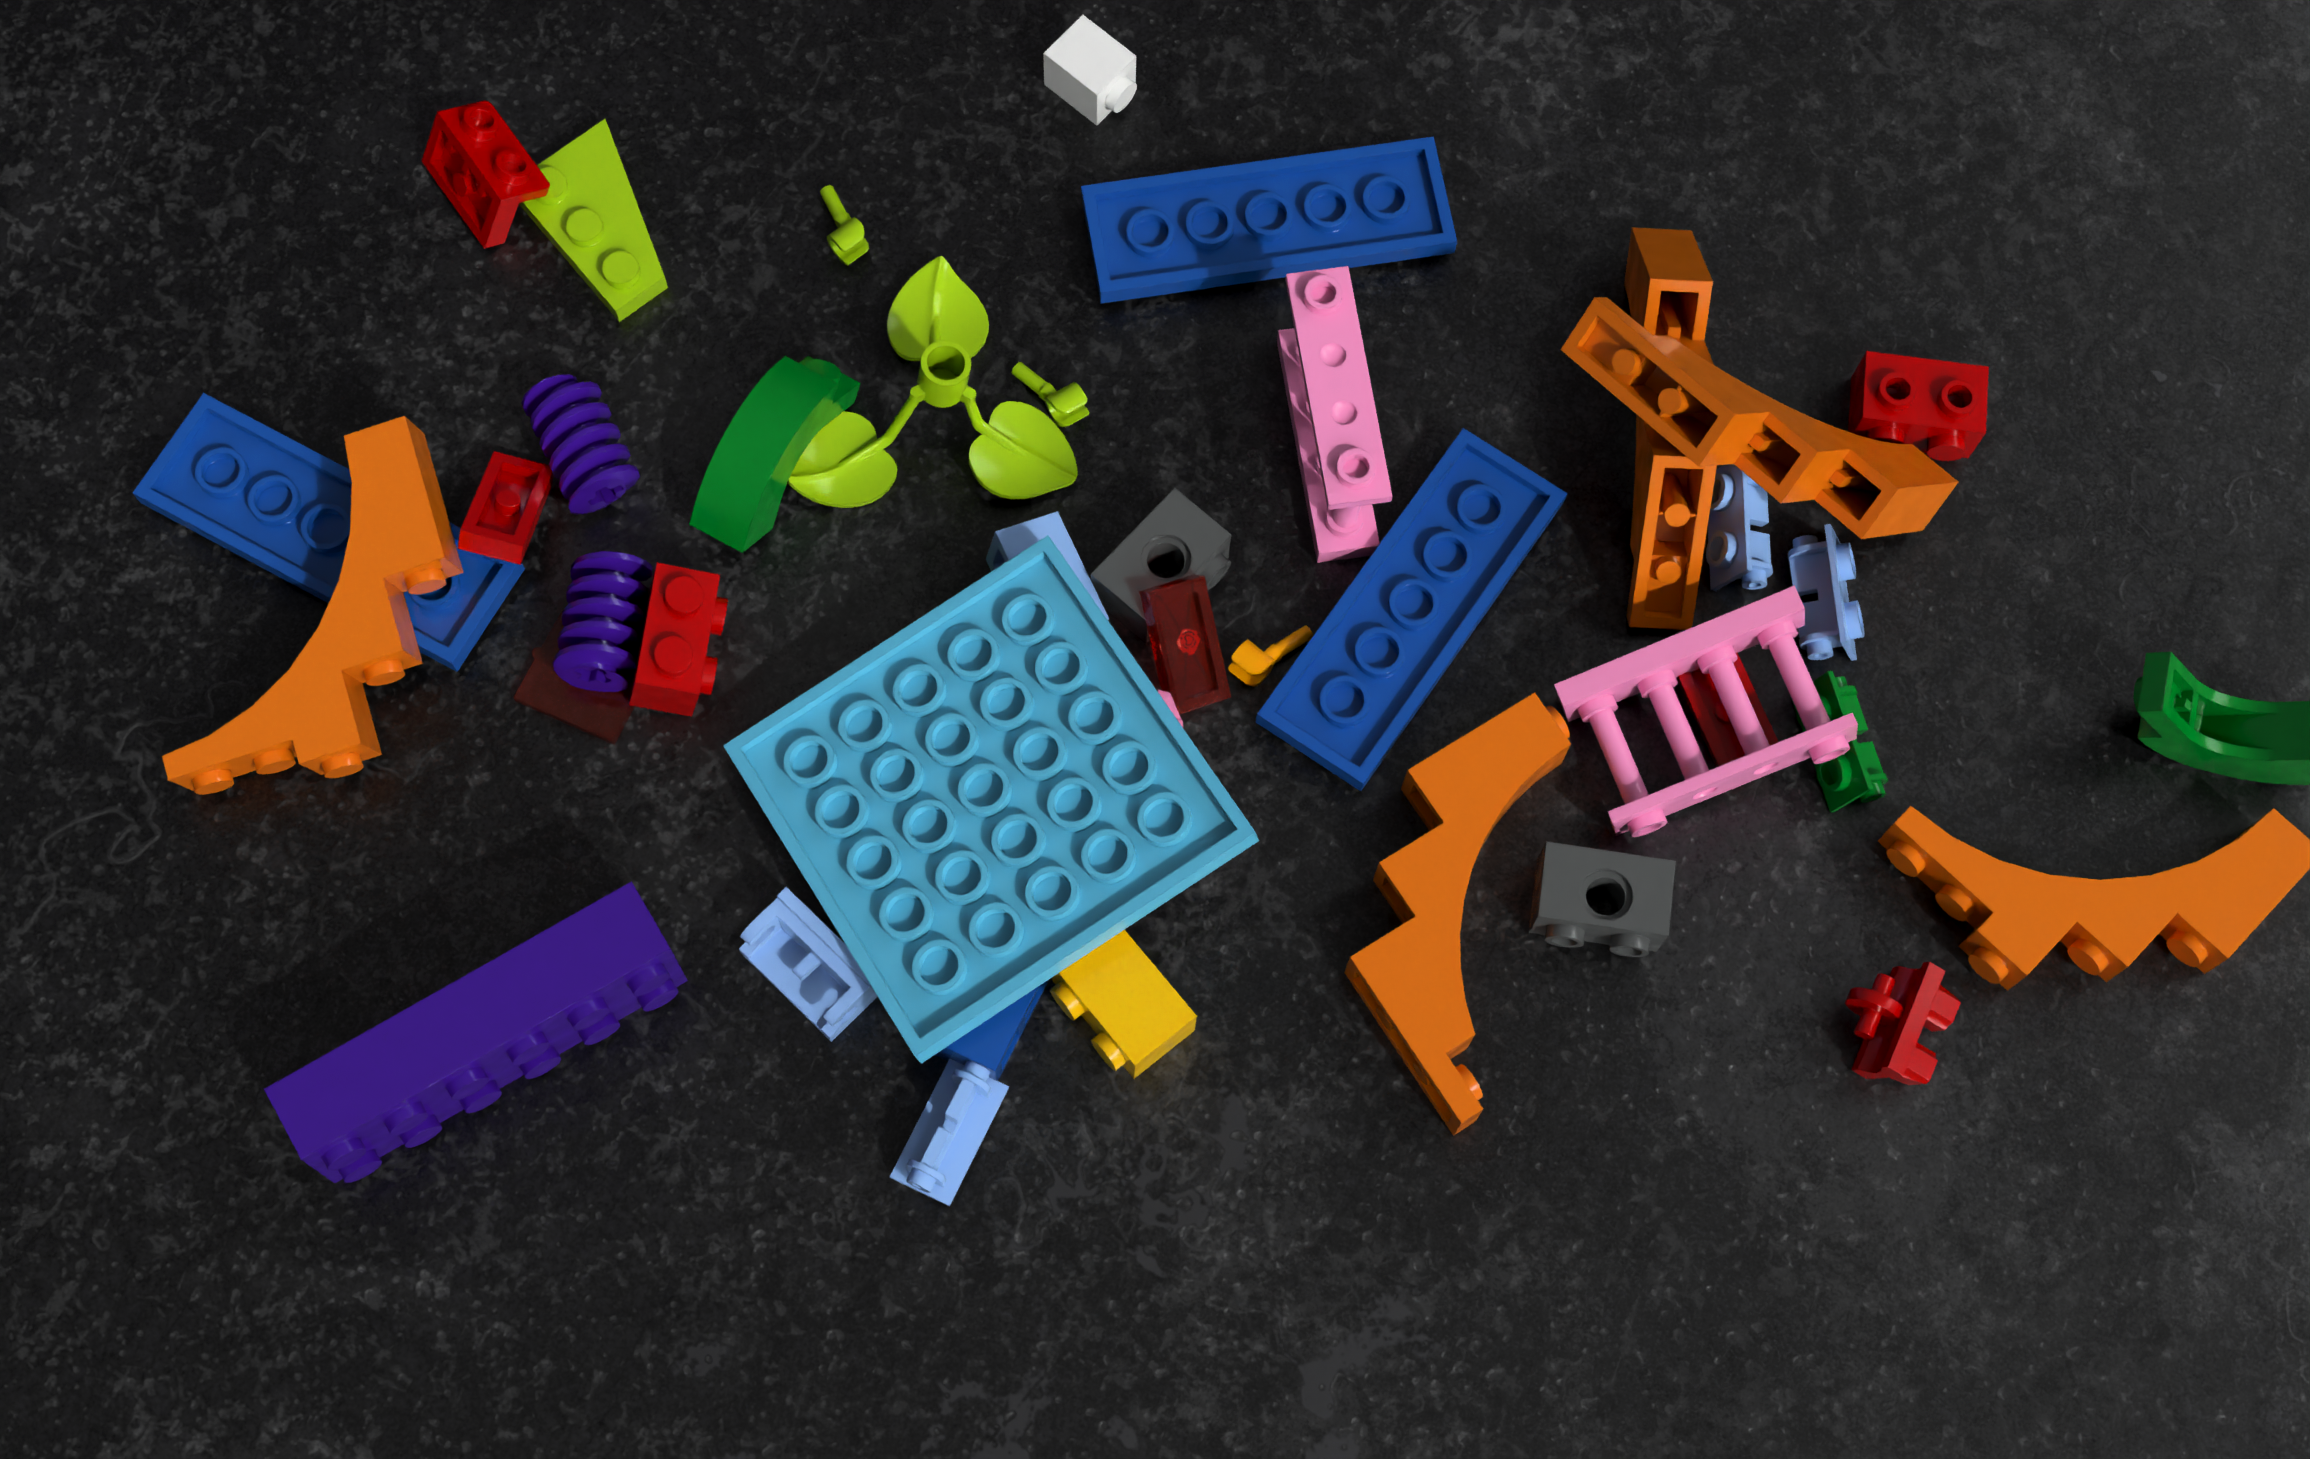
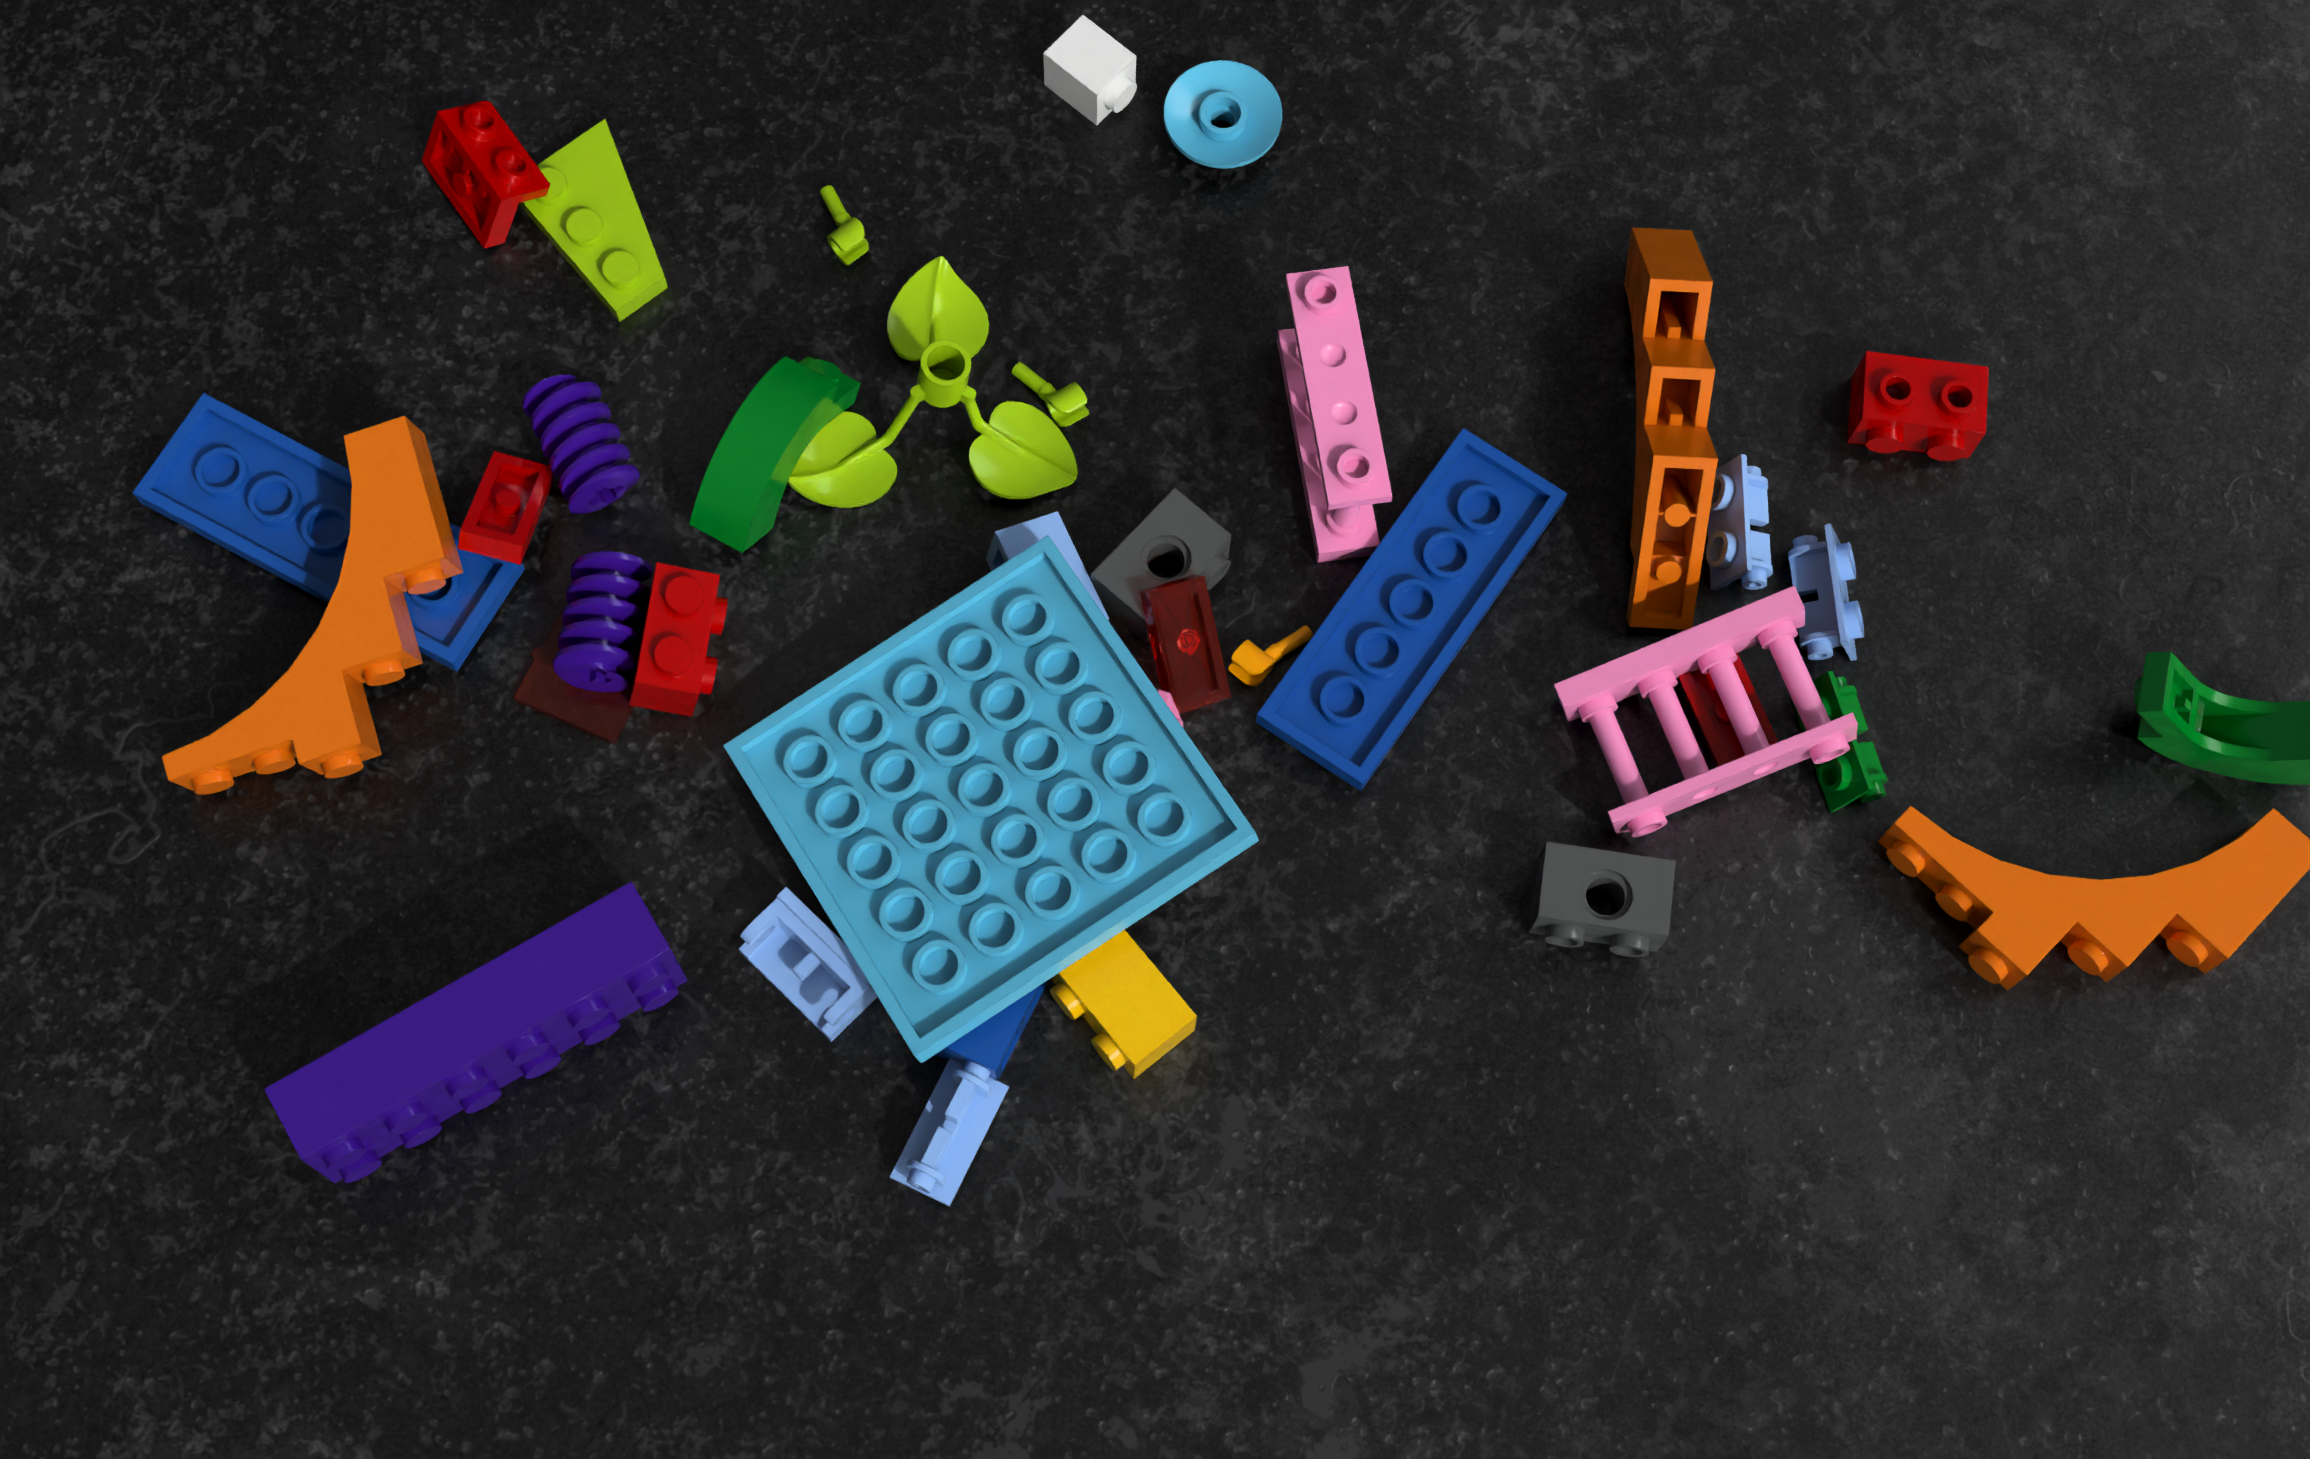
blue plate [1081,137,1457,304] -> none
orange arch [1344,692,1571,1136] -> none
orange arch [1561,297,1959,539] -> none
red hips [1845,962,1961,1085] -> none
none -> medium azure dish [1164,60,1282,169]

